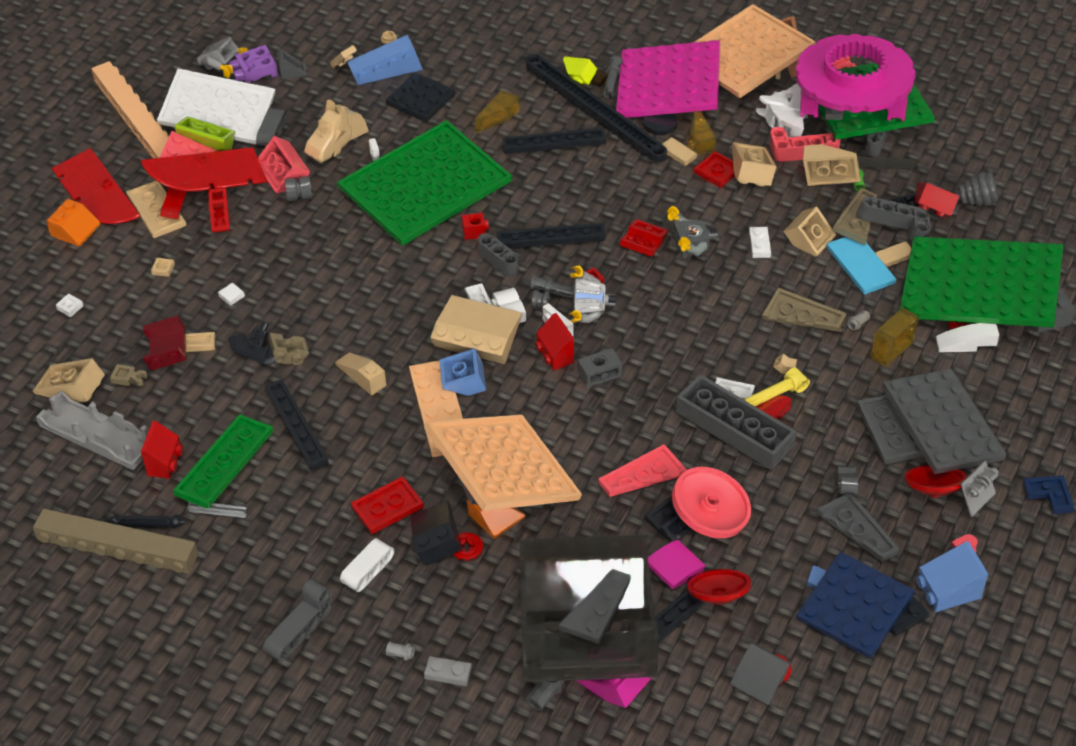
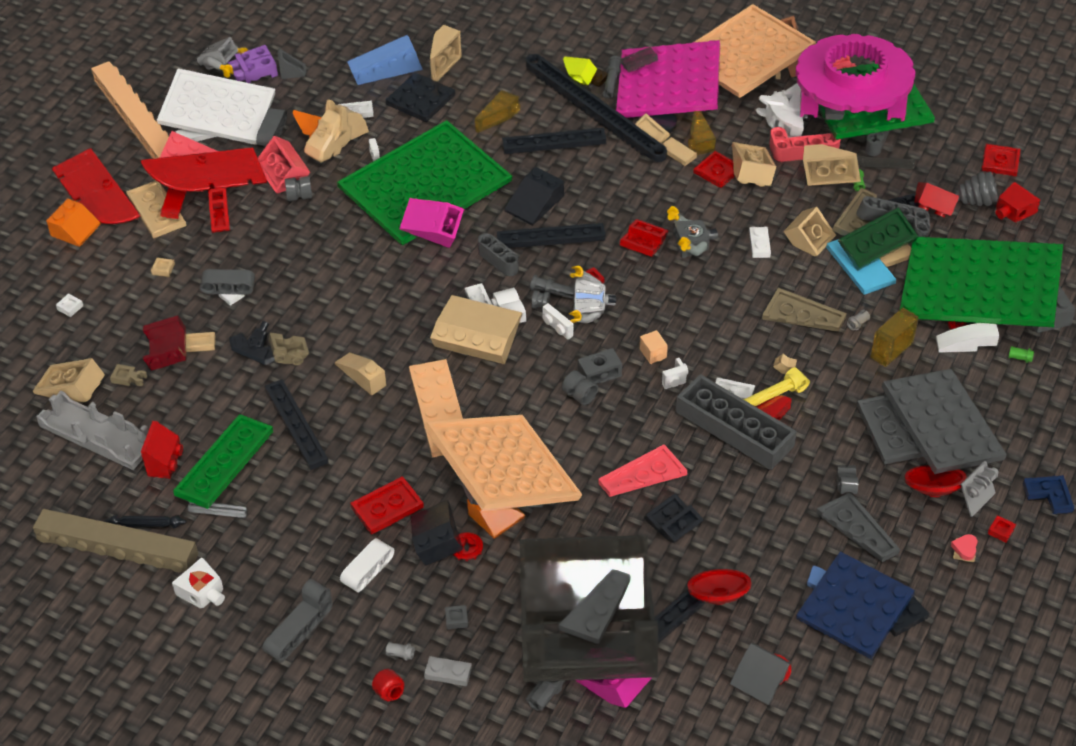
lime slope [175,116,236,151] -> none
tan plate [330,45,357,68] -> none
tan plate [381,31,397,45] -> none
medium blue slope [439,349,486,396] -> none
red brick [461,212,489,240] -> none
red slope [535,313,574,371] -> none
dark pink slope [644,540,706,589] -> none
coral dish [672,467,751,538] -> none
medium blue slope [916,541,988,612] -> none
none -> white torso [172,557,225,608]
none -> dark grey beam [200,269,255,295]
none -> orange slope [293,110,322,138]
none -> white plate [338,101,374,118]
none -> red head [372,669,404,701]
none -> dark pink slope [399,198,464,248]
none -> tan slope [430,25,462,82]
none -> dark grey plate [445,605,468,629]
none -> black slope [504,167,564,226]
none -> dark grey wheel [562,370,598,406]
none -> clear smoke plate [621,47,658,73]
none -> tan tile [635,113,670,144]
none -> light nougat brick [640,330,668,364]
none -> white bracket [662,358,688,389]
none -> dark green tile [838,207,918,270]
none -> red tile [981,144,1021,176]
none -> red plate [988,515,1016,543]
none -> red torso [996,182,1040,222]
none -> bright green pin [1009,346,1034,363]

